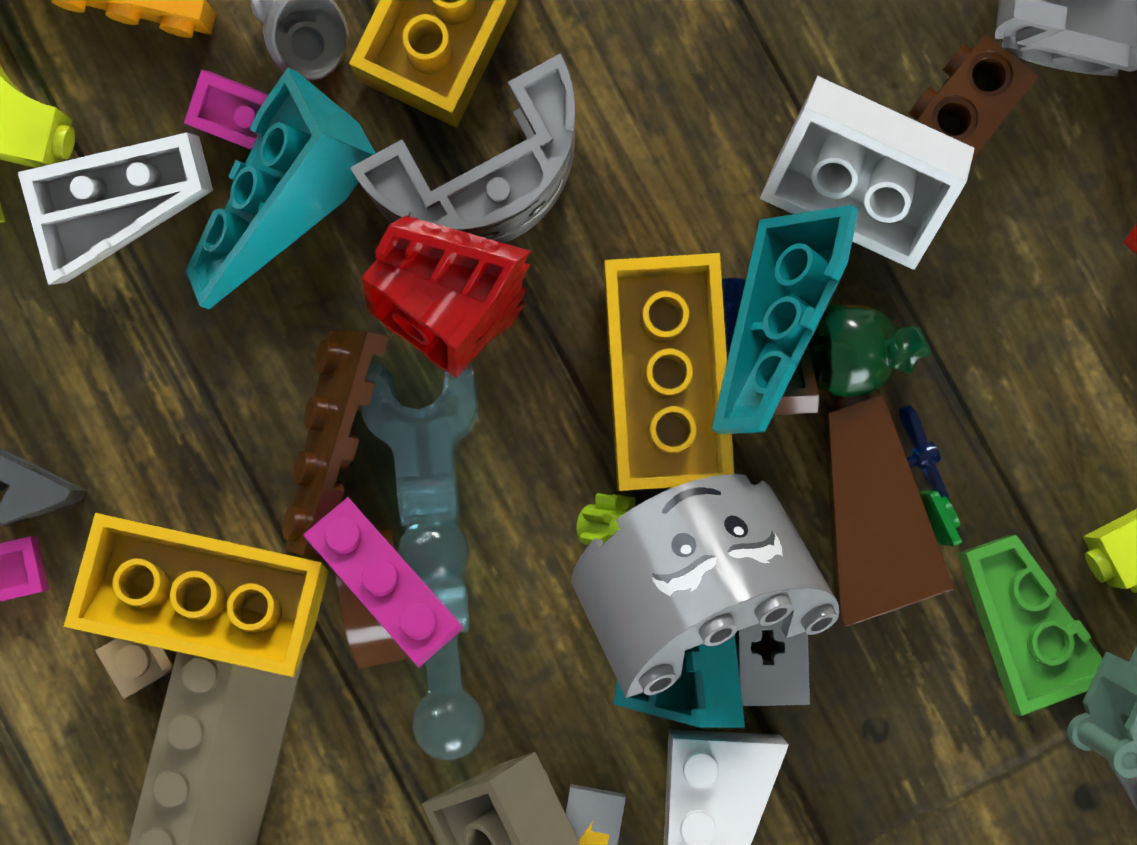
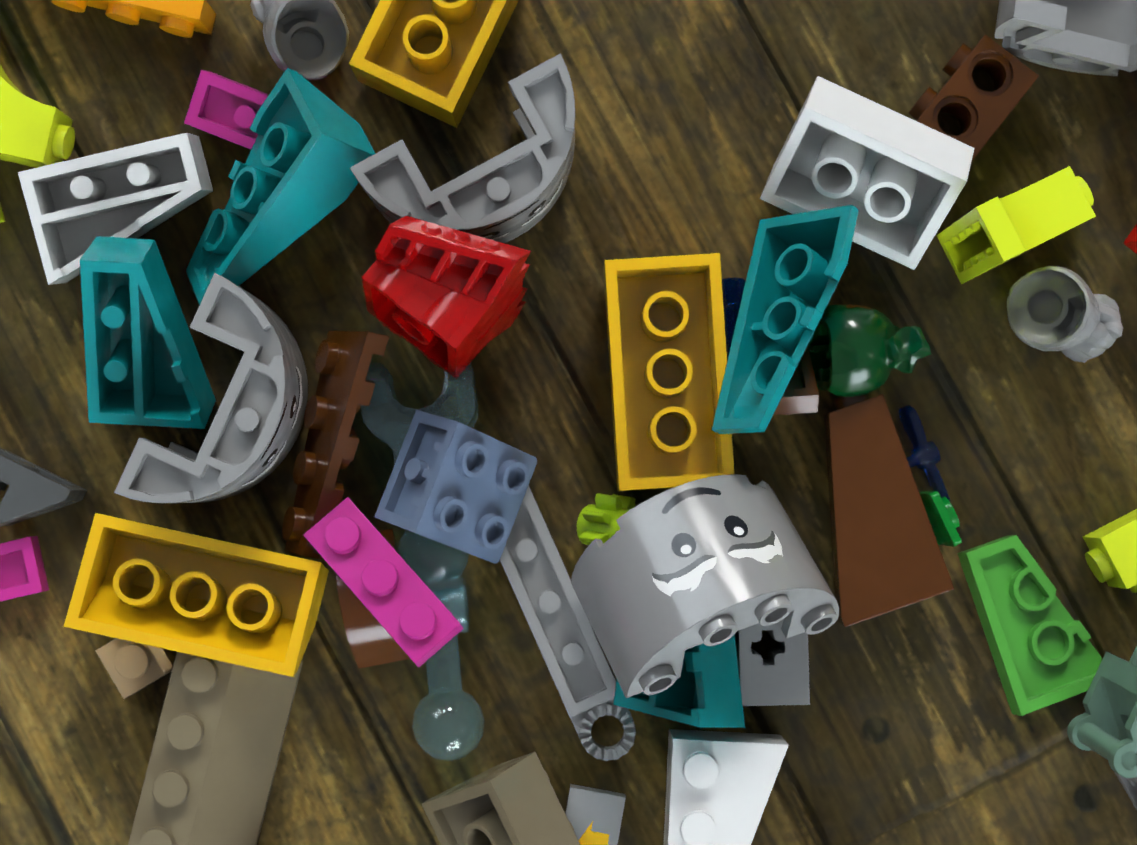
none -> teal wedge [80,236,216,429]
none -> light grey cylinder [114,273,308,503]
none -> sand blue bracket [374,410,537,564]
none -> light grey plate [500,485,636,761]
none -> neon yellow arch [936,166,1096,284]
none -> light grey hair [1007,266,1123,363]

